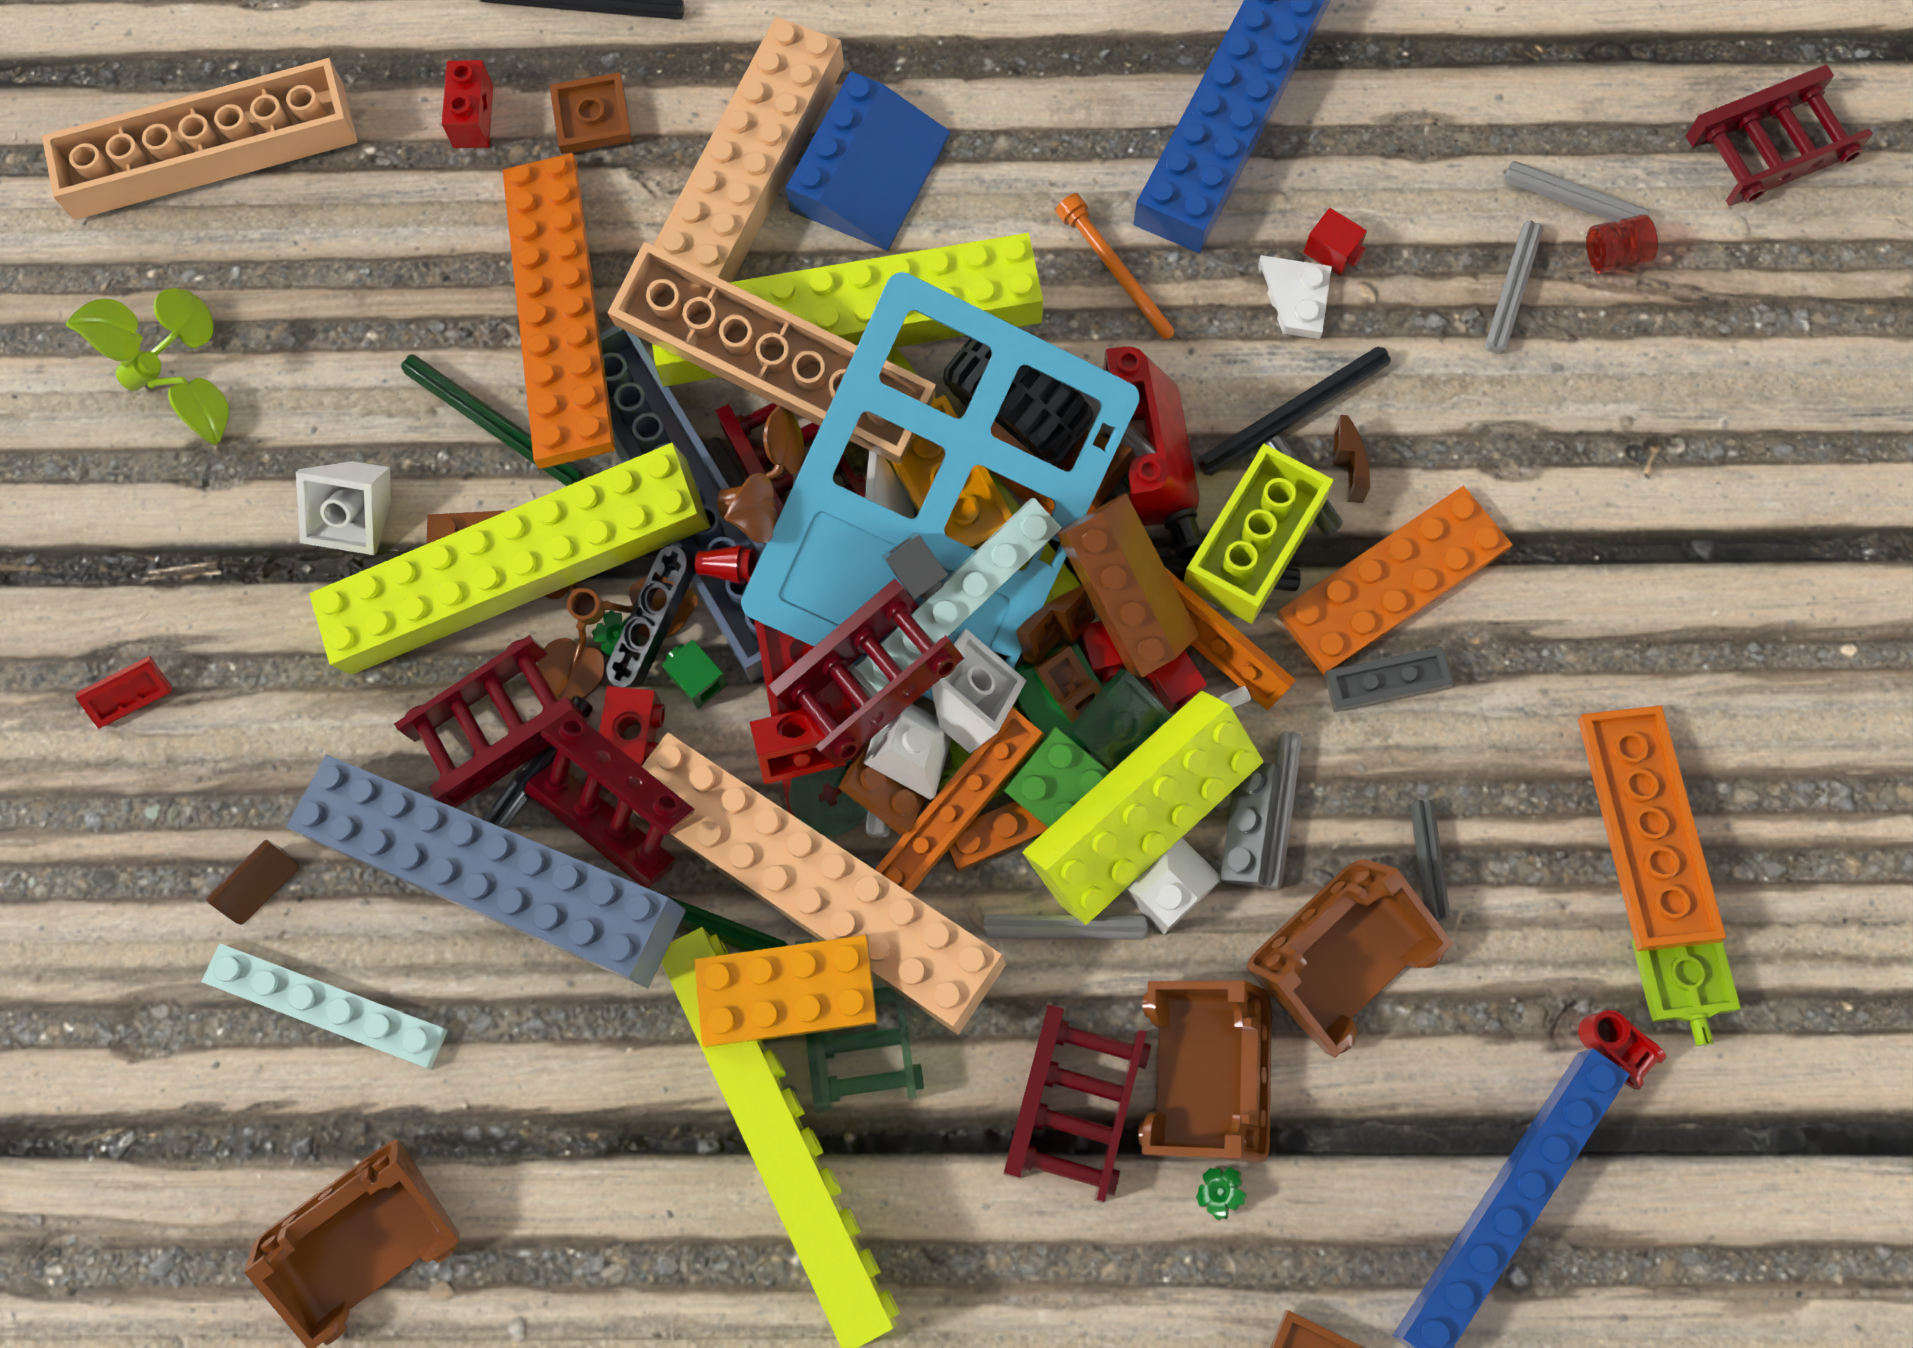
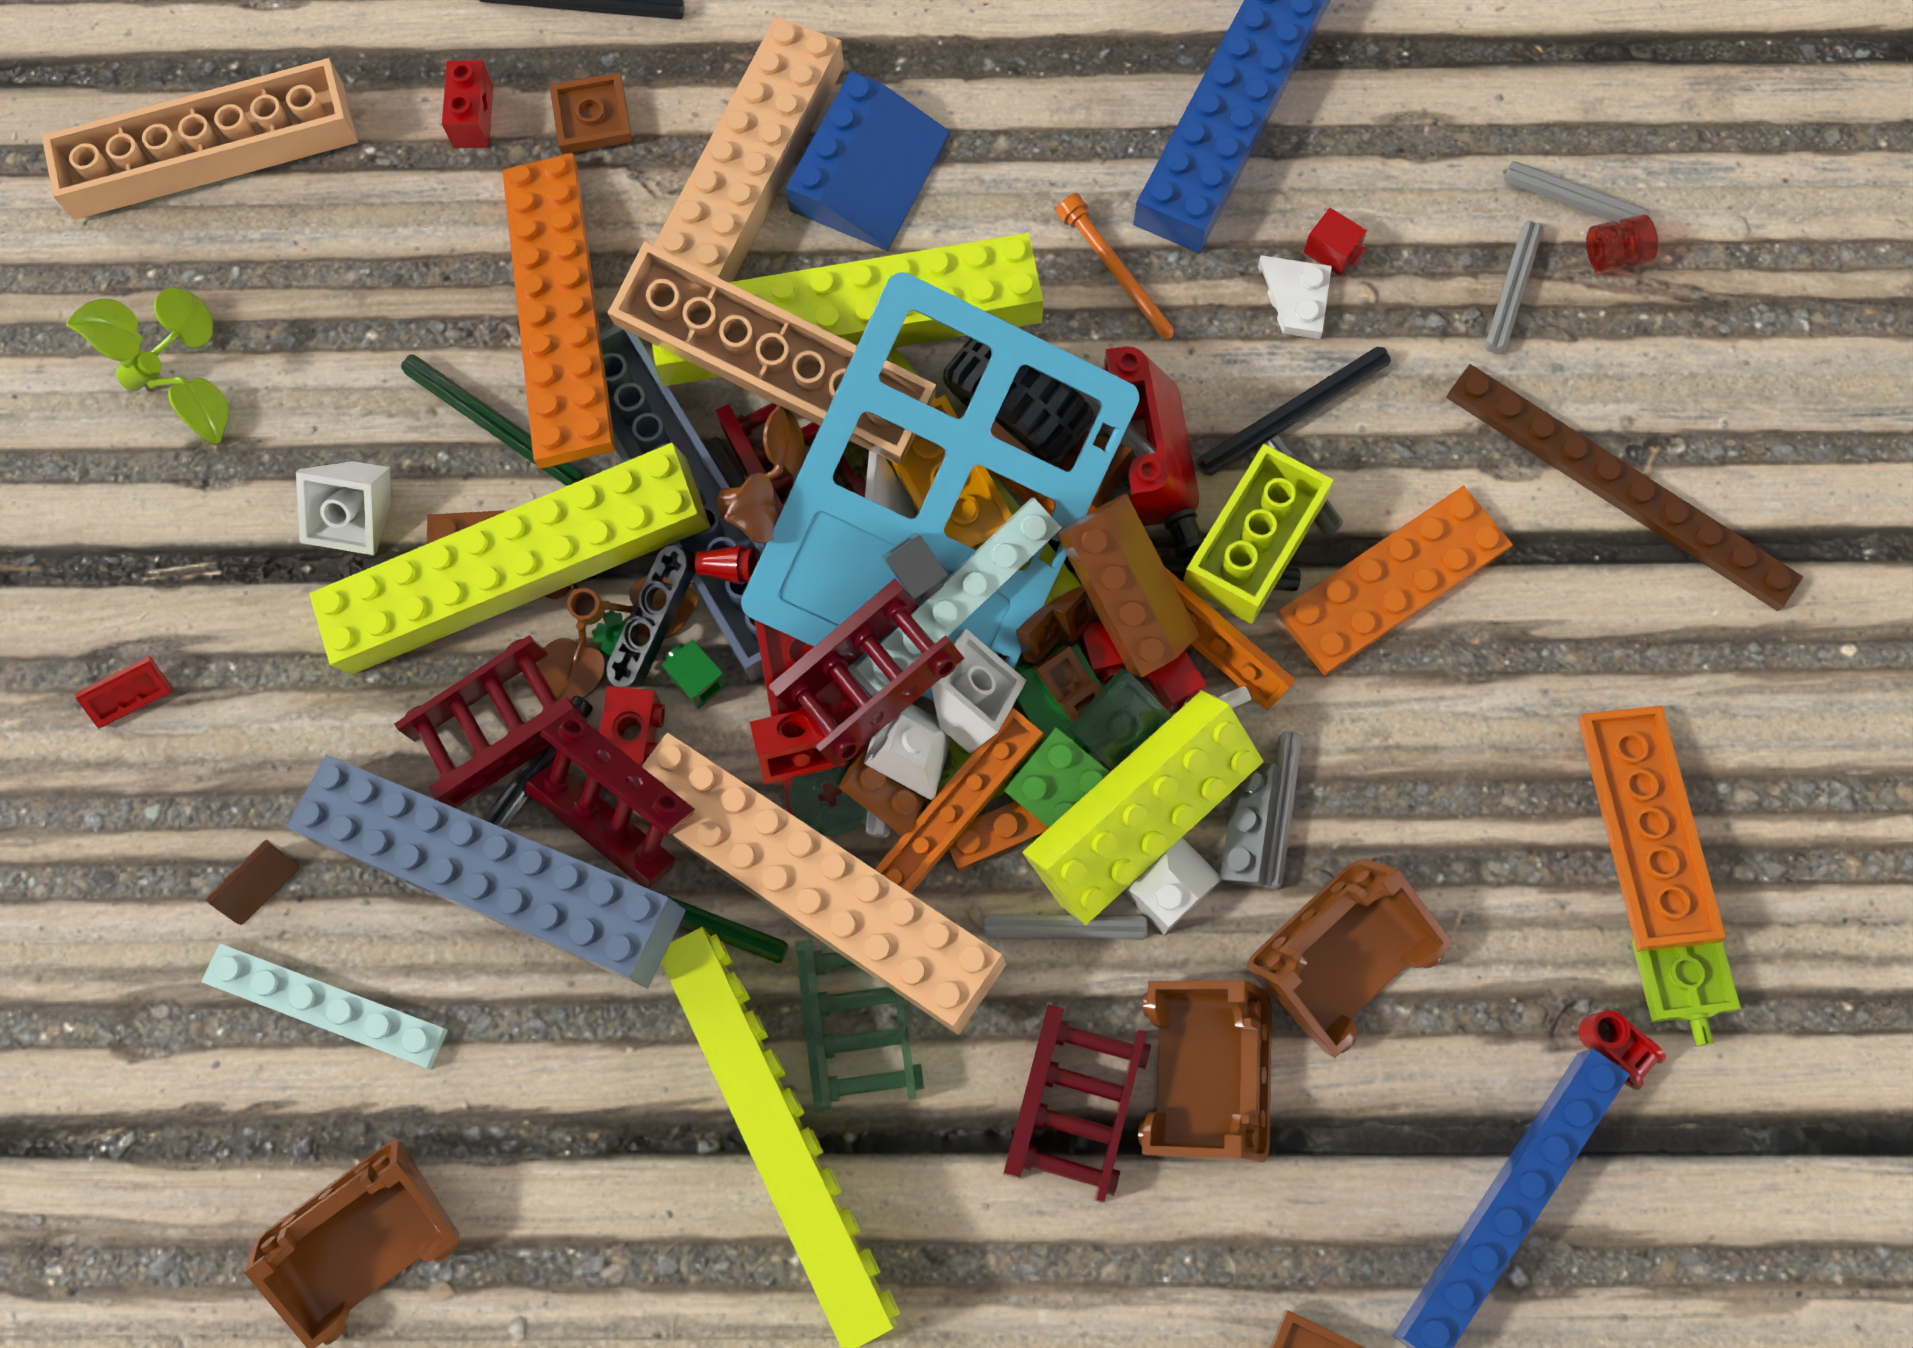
light orange plate [694,935,878,1048] -> none
green plant [1196,1167,1247,1221] -> none
dark grey plate [1324,647,1454,712] -> none
reddish brown slope [1333,415,1370,503] -> none
dark grey axle [1410,799,1450,921] -> none
dark red fence [1686,64,1873,206] -> none
none -> reddish brown plate [1446,364,1804,611]

